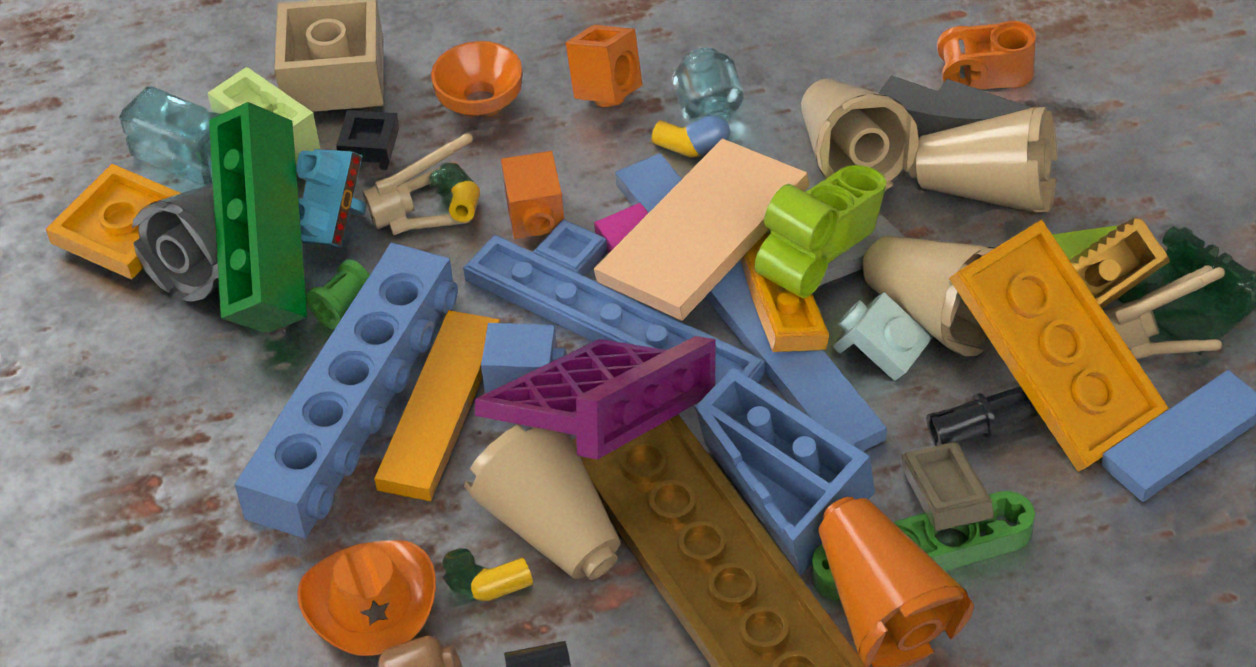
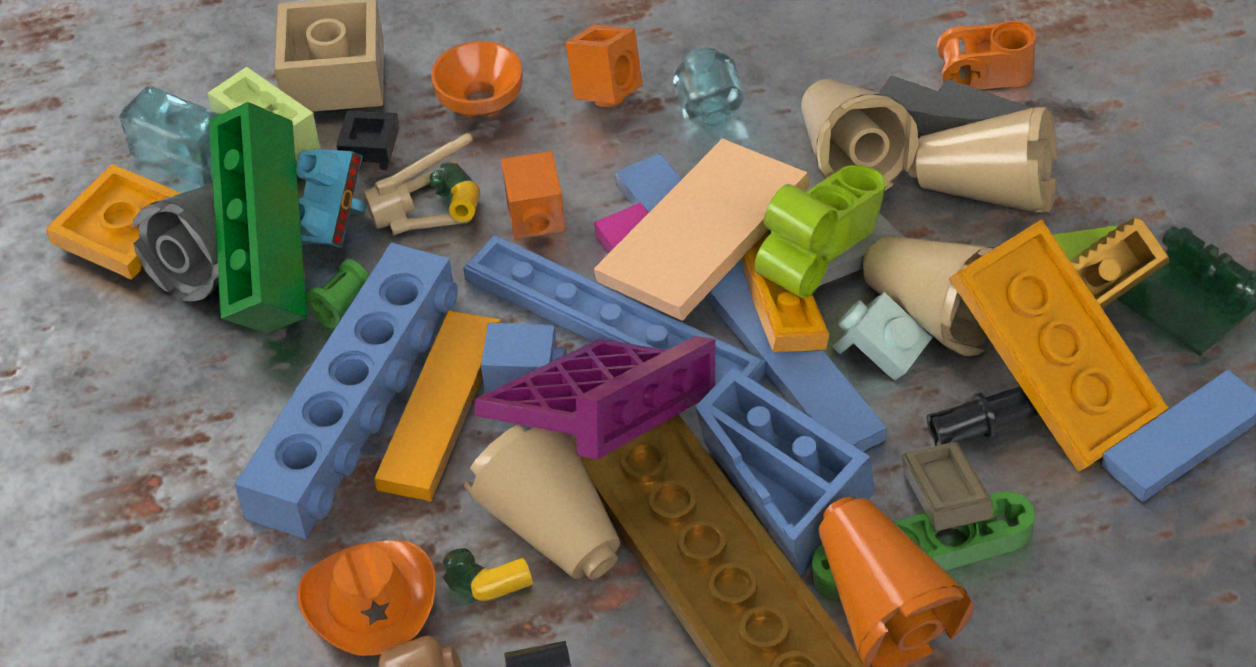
medium blue tile [533,219,608,276] -> none
arm [651,115,730,158] -> none
tan plant [1103,265,1225,360] -> none

